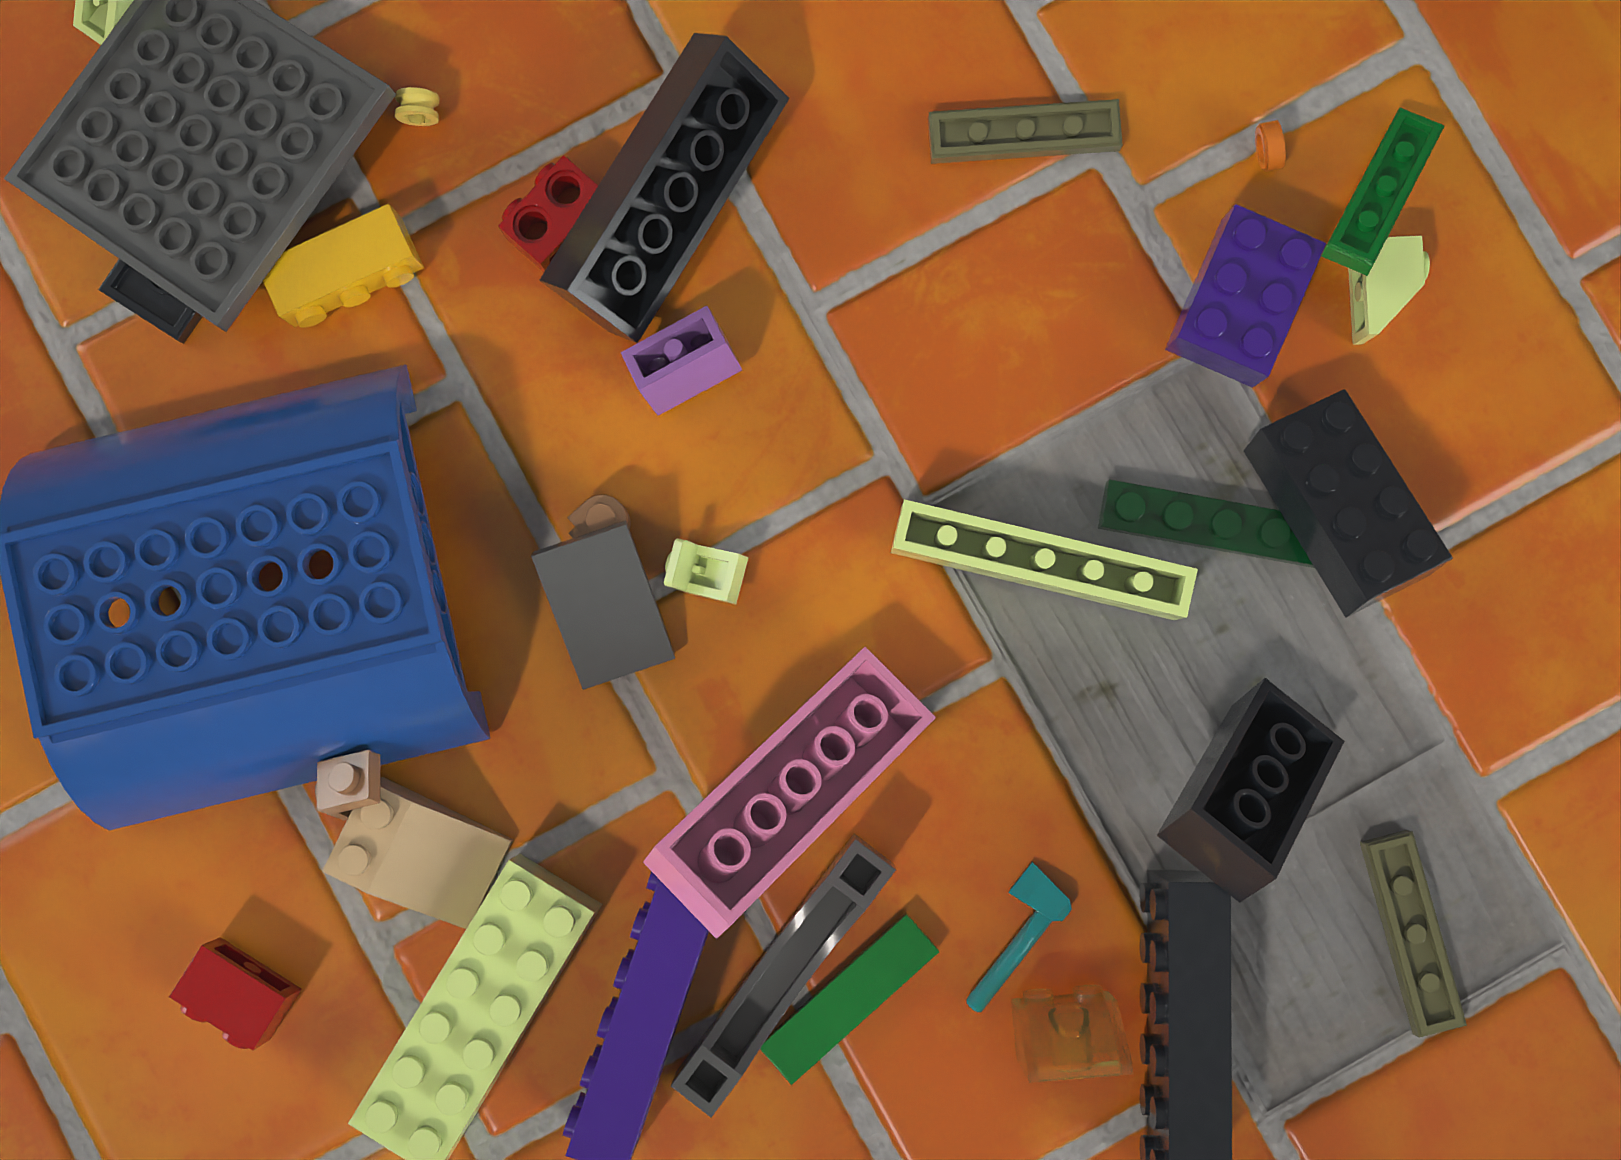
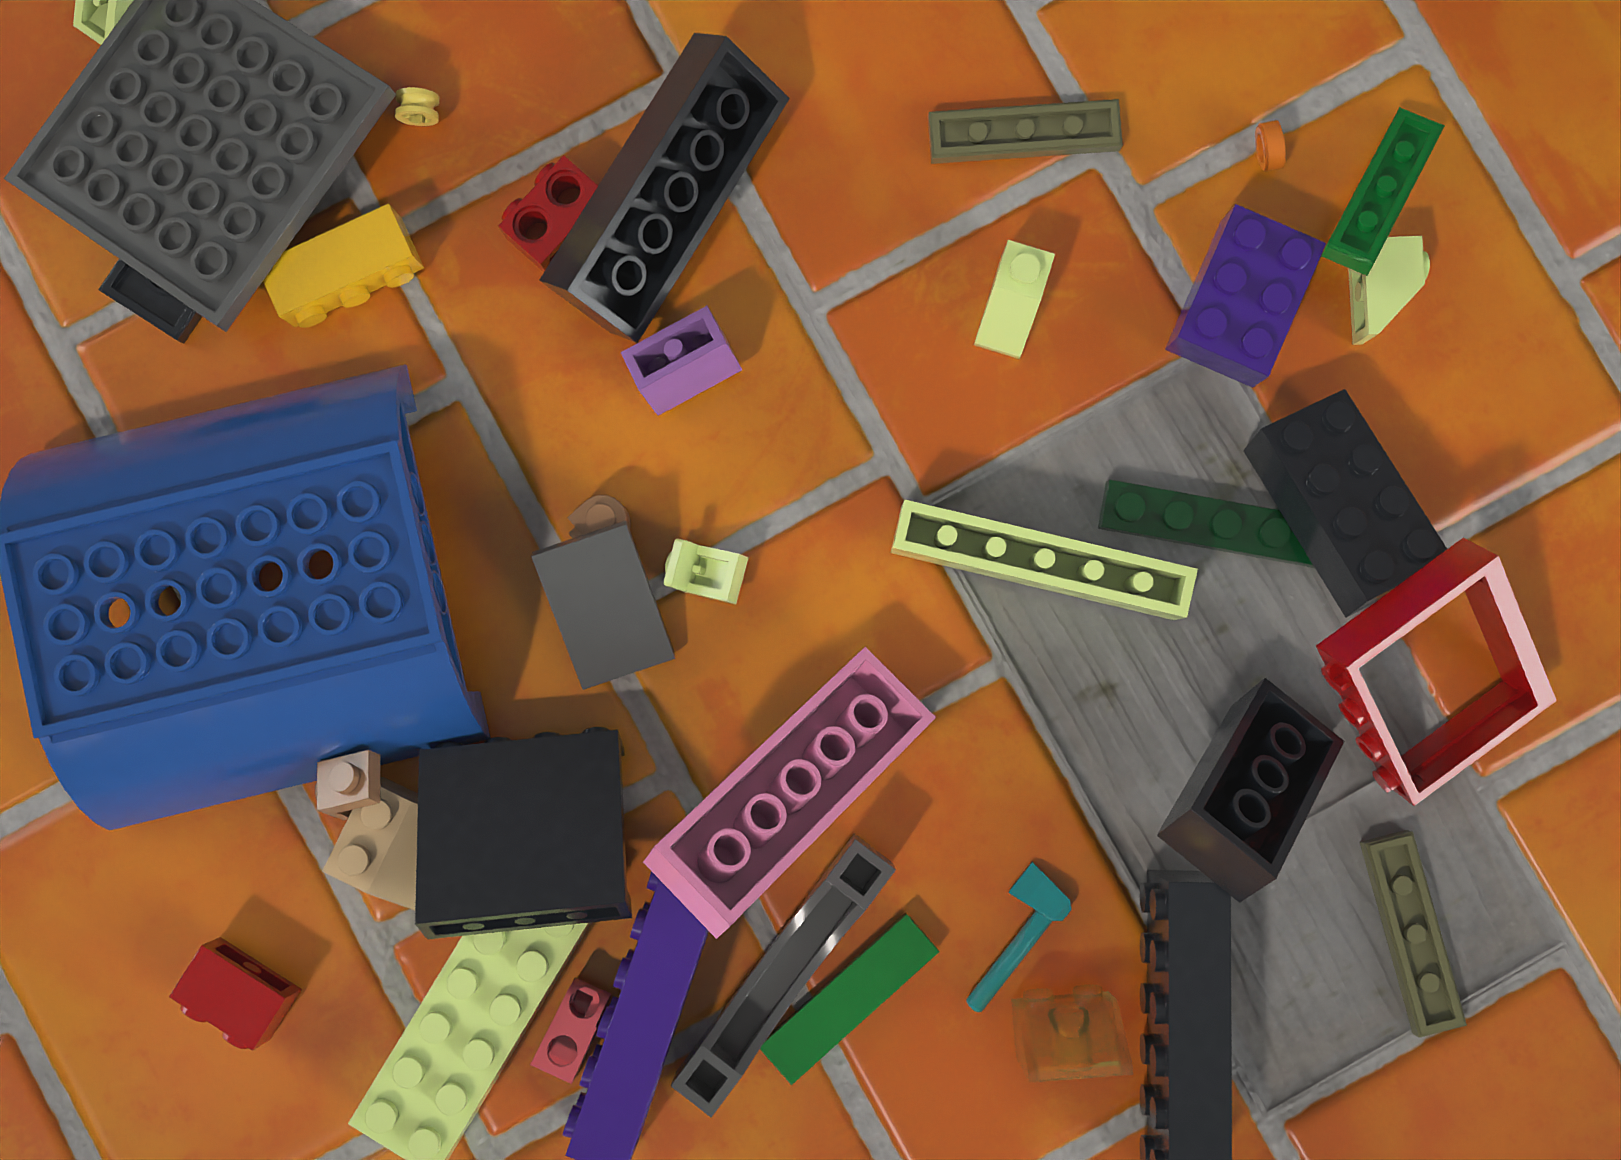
none -> black panel [415,727,632,940]
none -> coral leg [530,977,611,1084]
none -> yellowish green slope [974,240,1055,359]
none -> red window [1316,537,1557,806]

